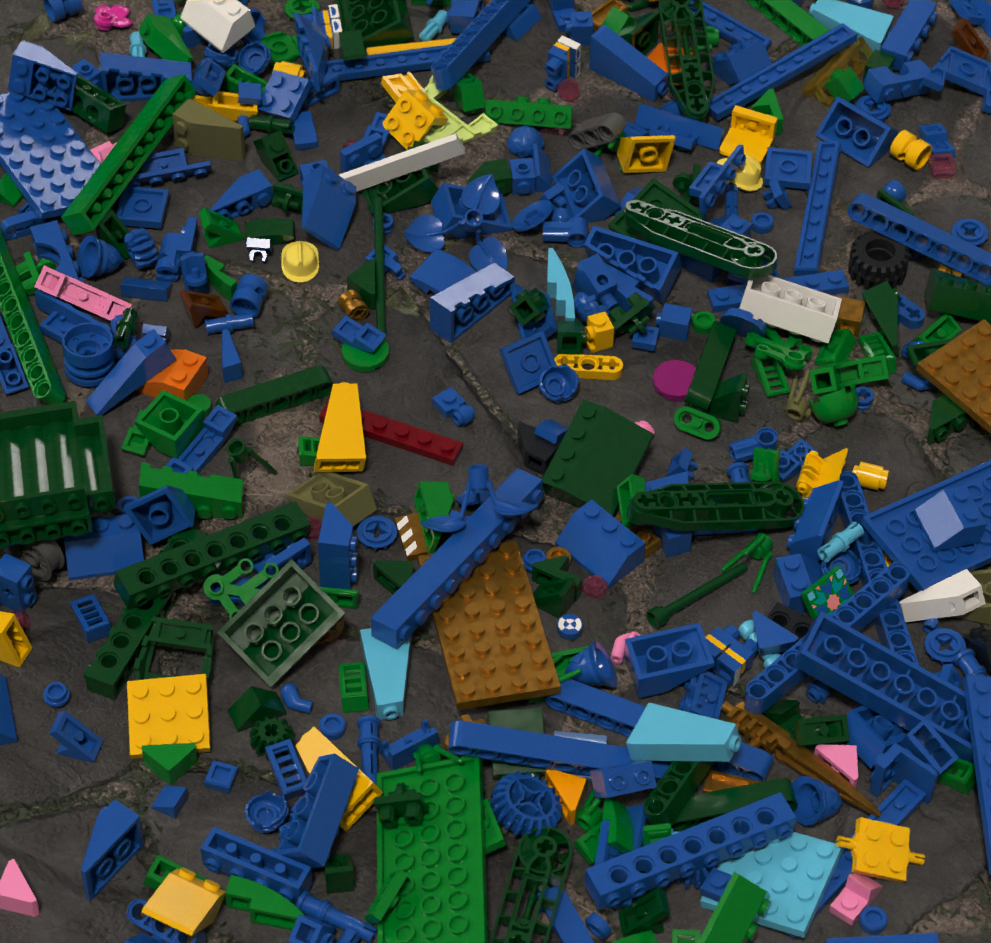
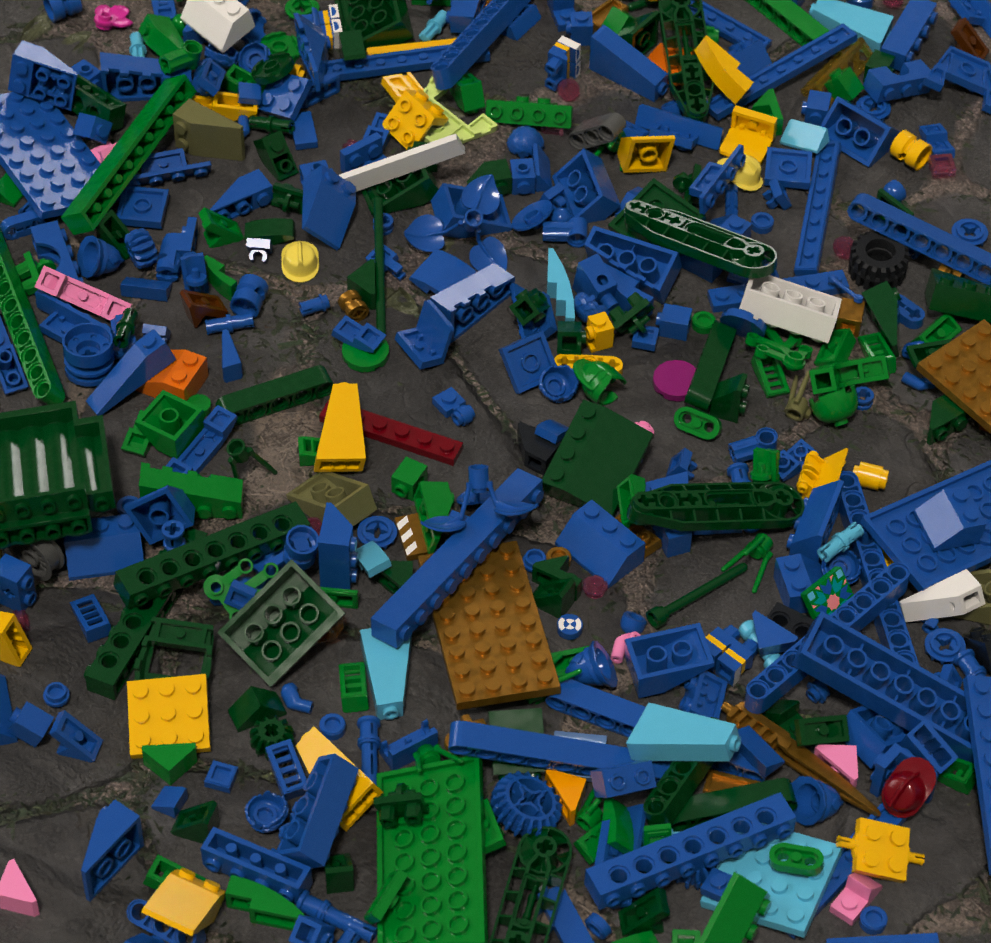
none -> blue brick [7,701,54,748]
none -> blue brick [73,112,113,144]
none -> green piece [158,40,203,74]
none -> blue bush [161,520,186,551]
none -> dark green slope [170,800,220,844]
none -> blue plate [224,579,257,610]
none -> dark green tile [251,52,295,85]
none -> blue wheel [283,525,319,571]
none -> blue pin [298,294,330,317]
none -> medium azure slope [356,541,392,578]
none -> green brick [391,457,428,501]
none -> blue bracket [395,300,454,370]
none -> green helmet [573,358,627,405]
none -> blue piece [620,611,647,634]
none -> yellow slope [694,35,754,105]
none -> blue slope [737,726,785,777]
none -> green plate [769,843,824,876]
none -> medium azure slope [780,119,830,154]
none -> blue brick [801,90,832,126]
none -> blue hinge [829,275,863,303]
none -> clear pink plate [833,236,854,259]
none -> dark red piece [882,757,936,818]

